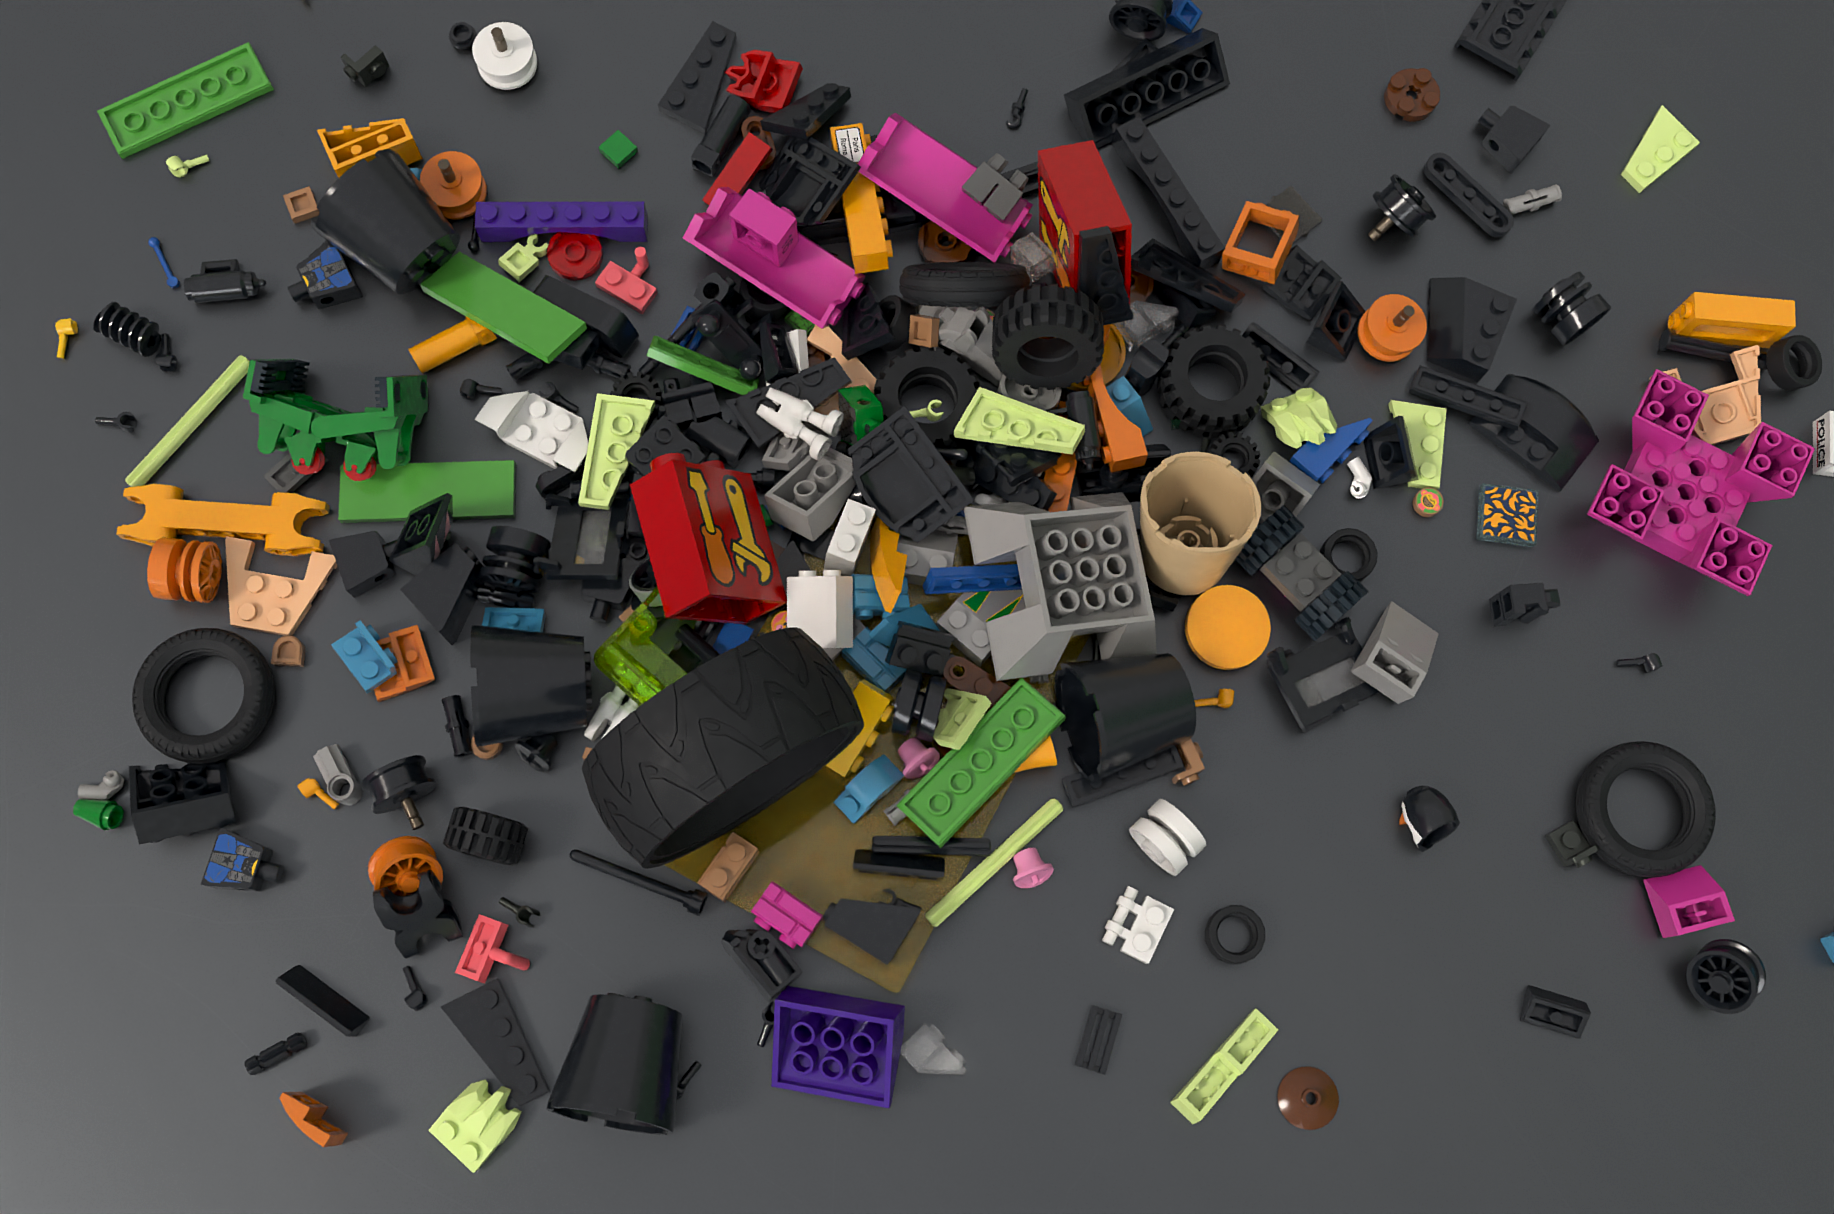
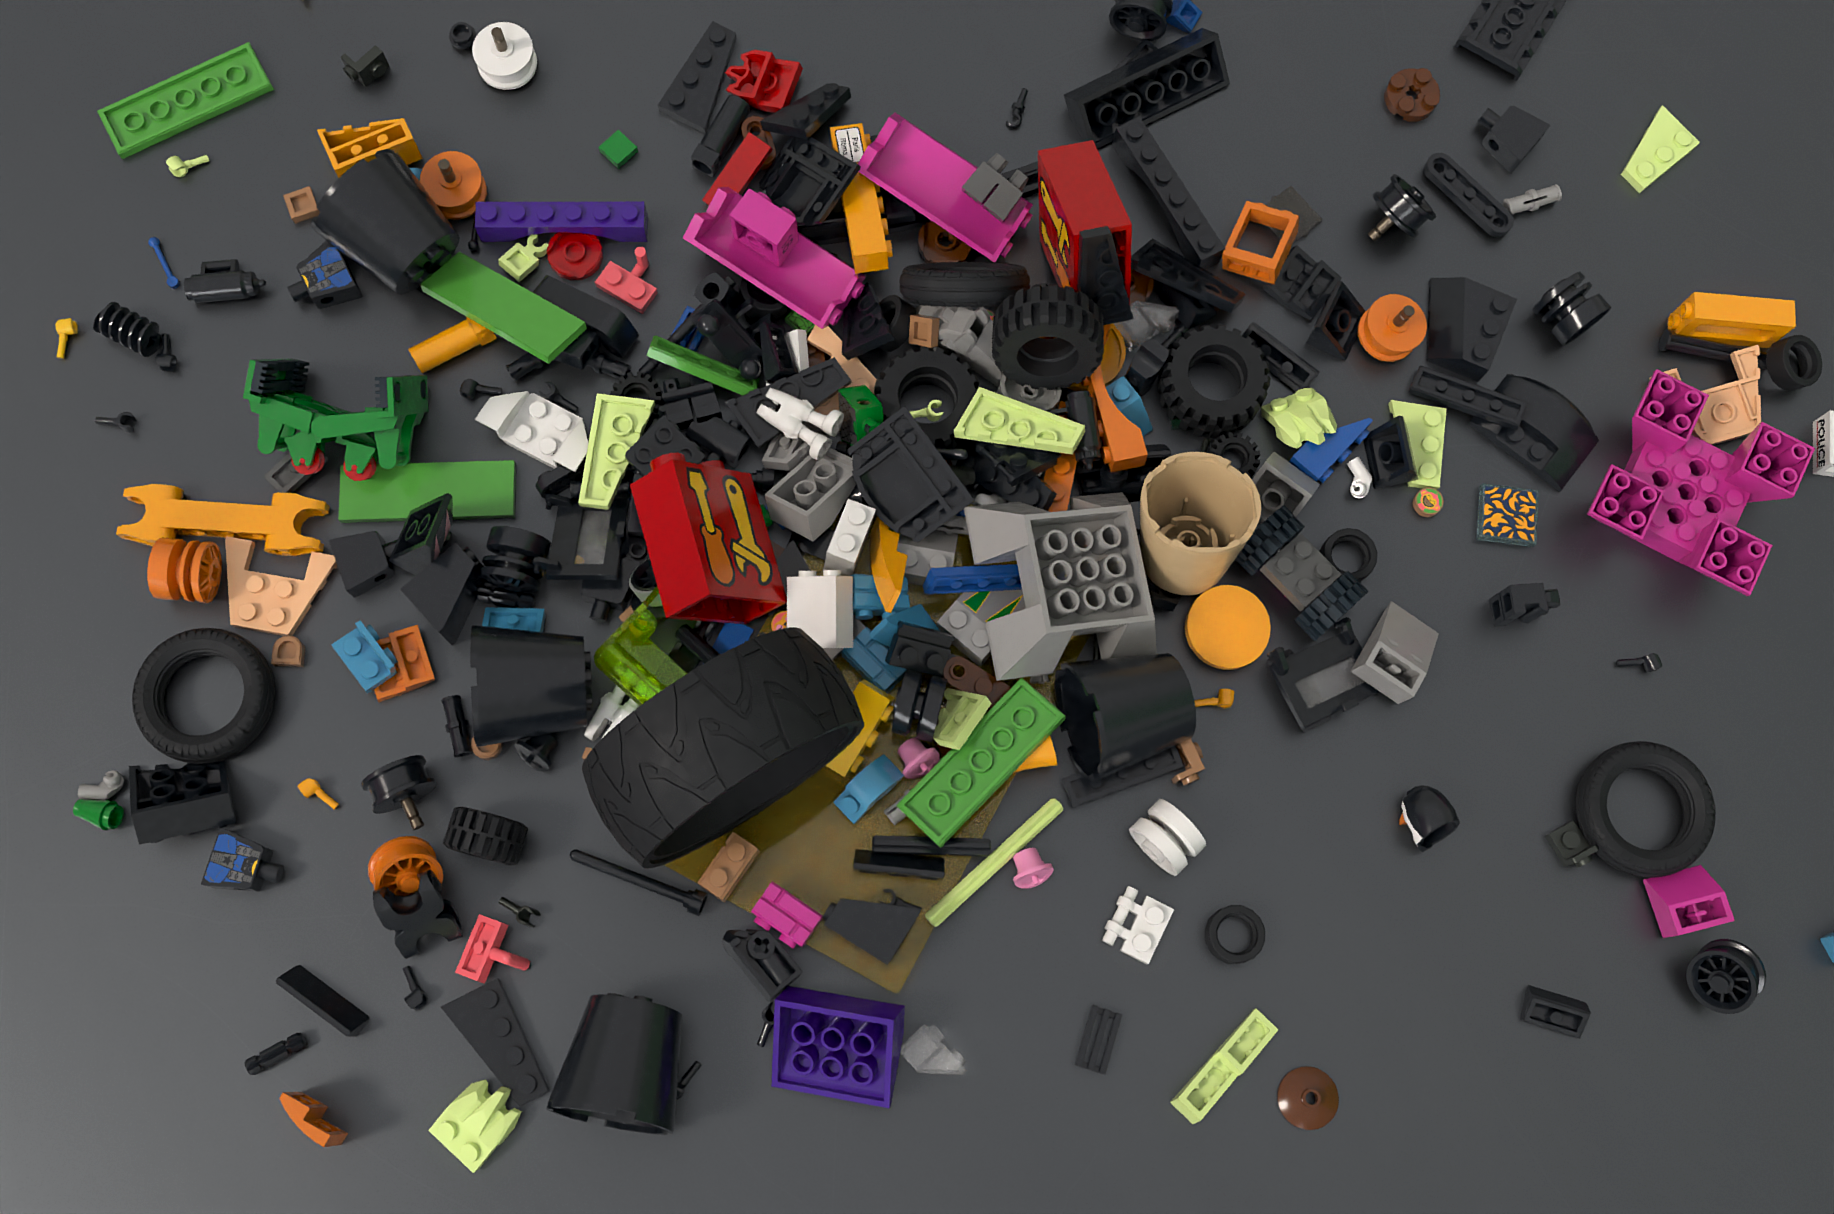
yellowish green axle [125,355,250,487] -> none
light grey piece [313,744,363,806] -> none
clear slope [1010,232,1055,285] -> none

